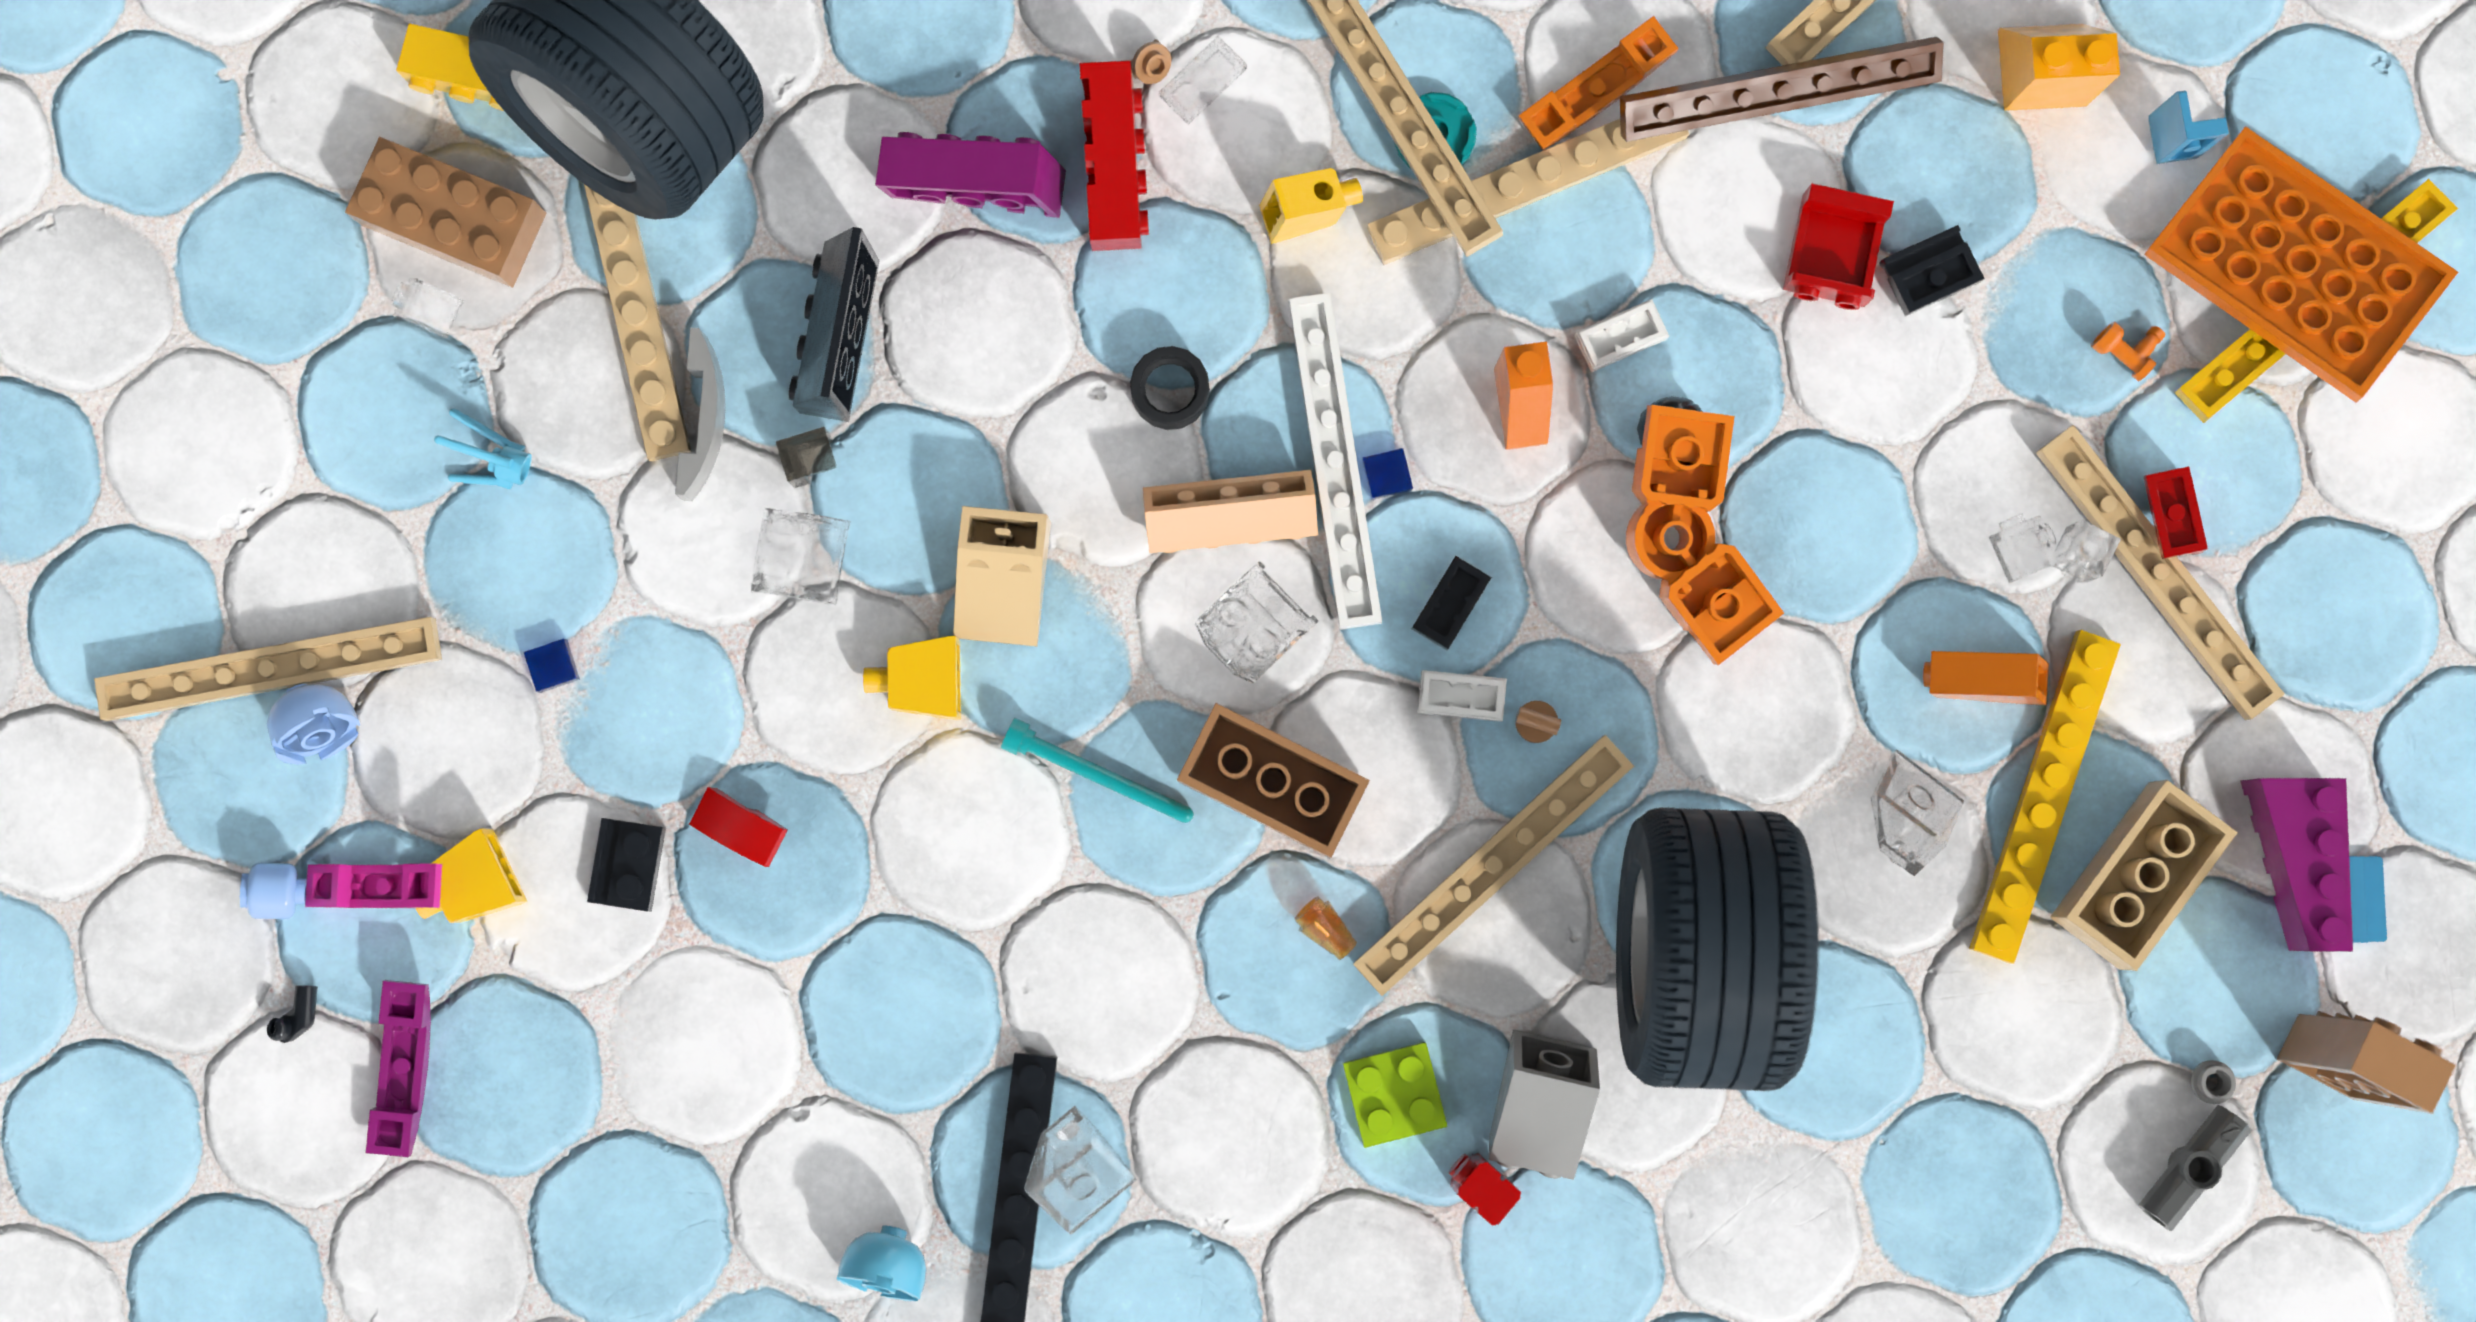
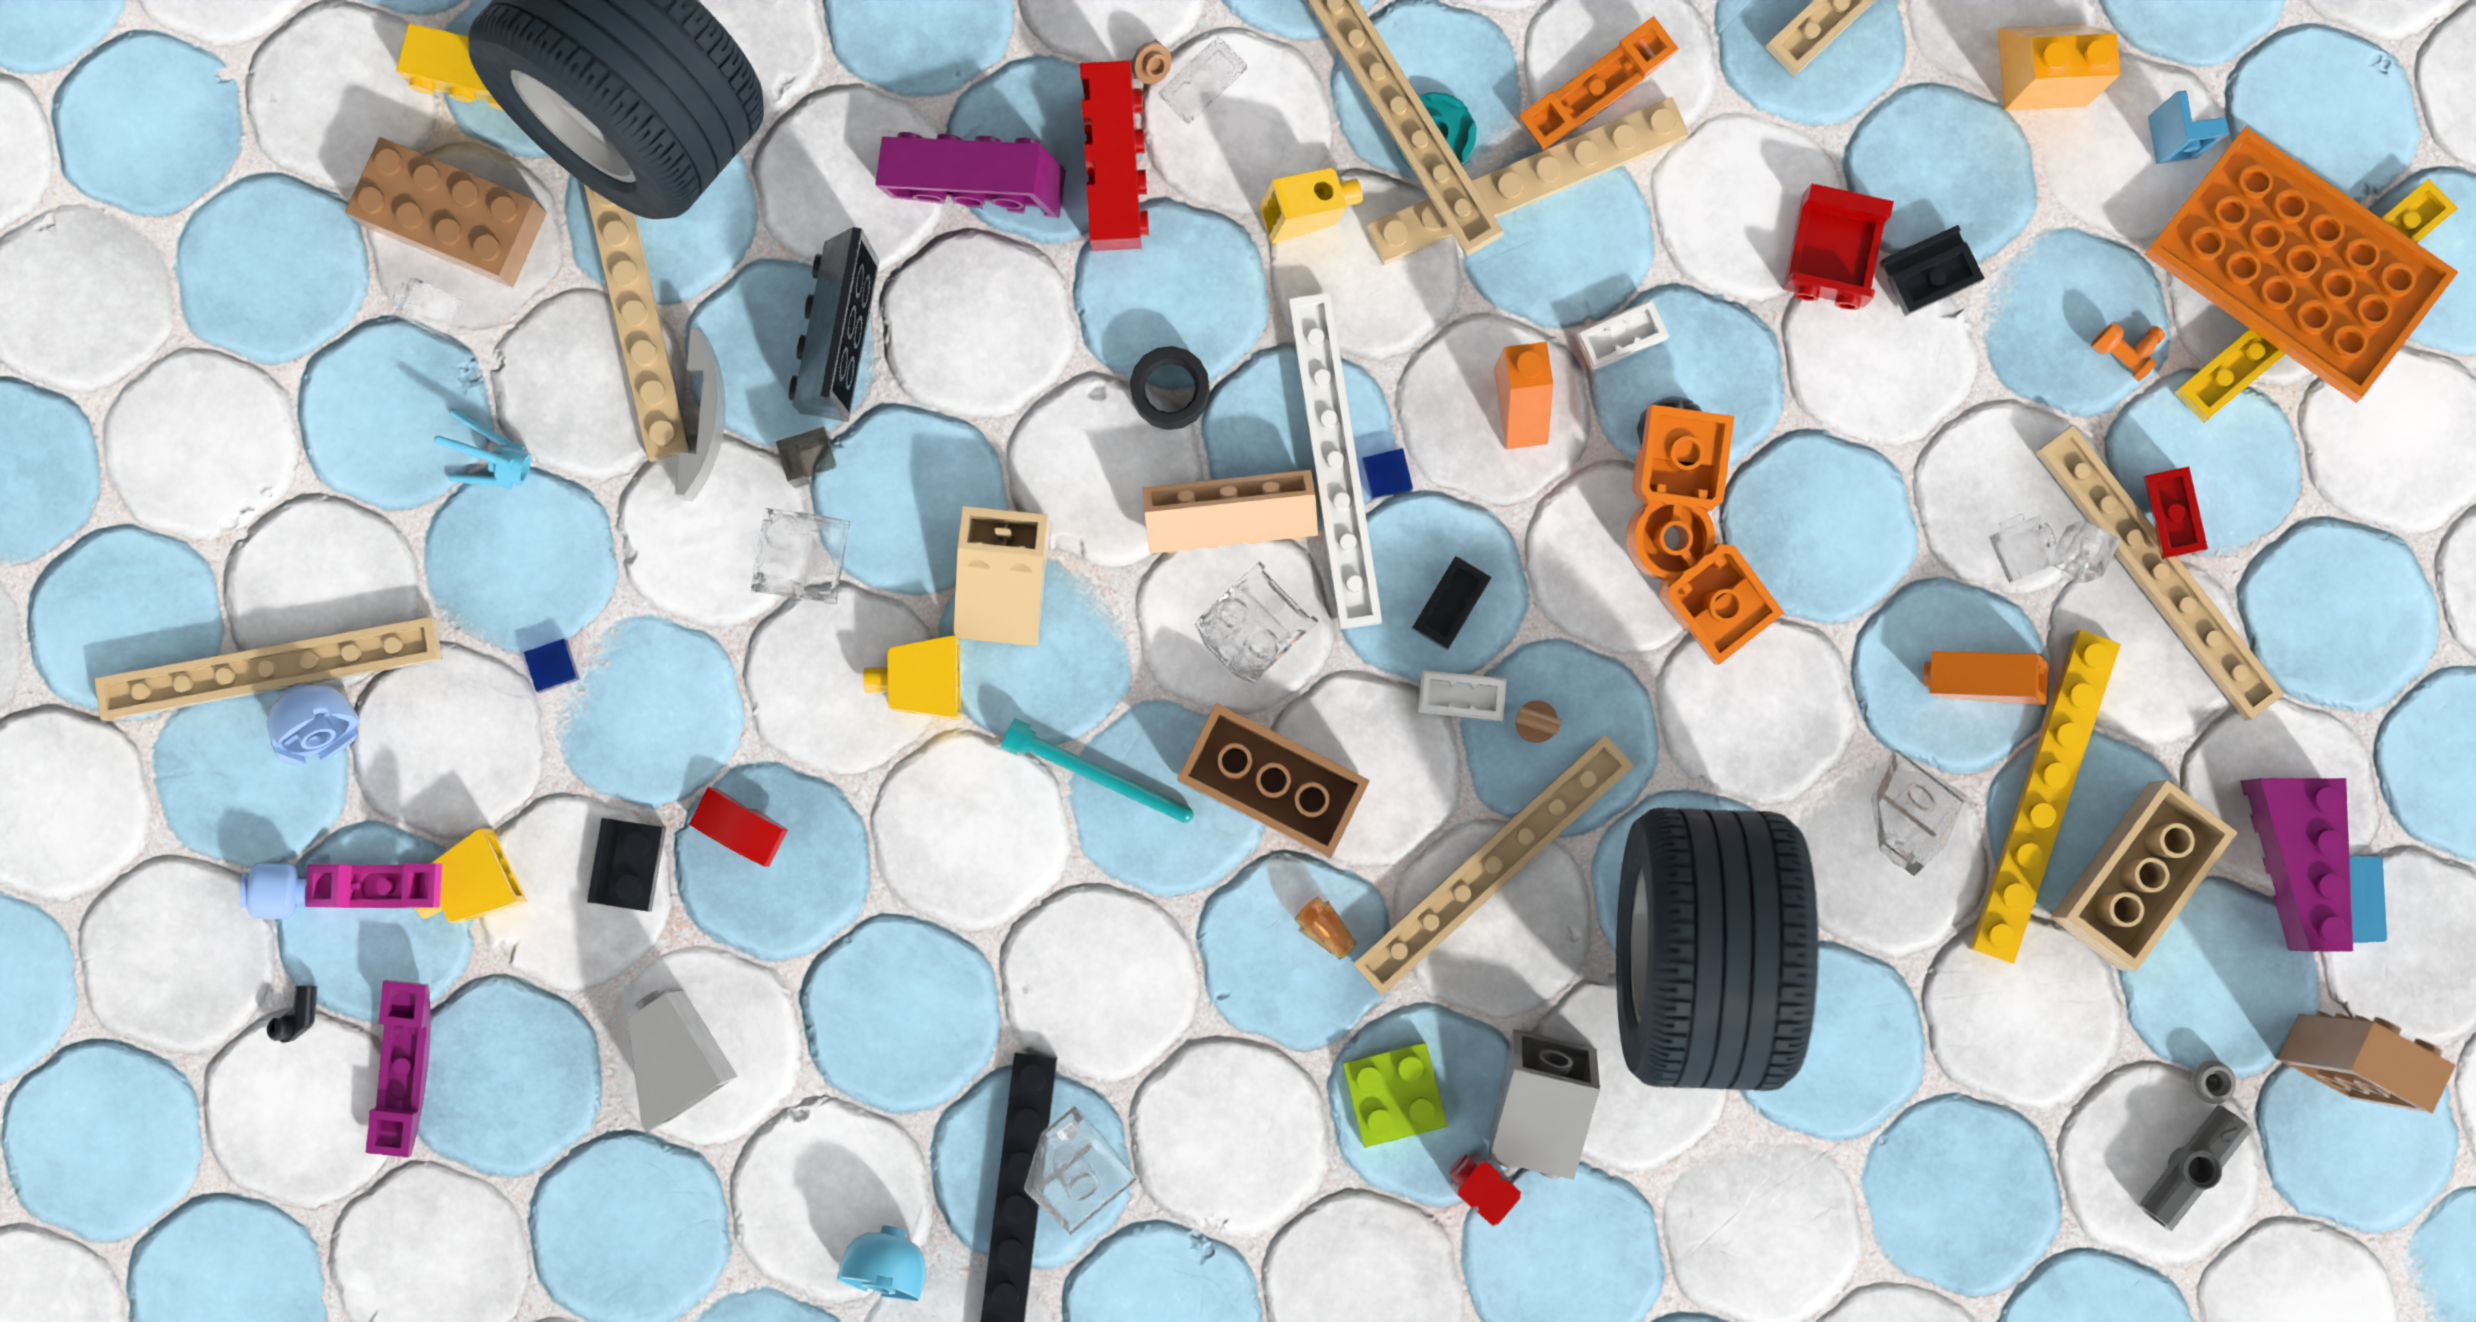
plate [1620,36,1944,142] -> none
none -> light grey slope [627,989,738,1132]

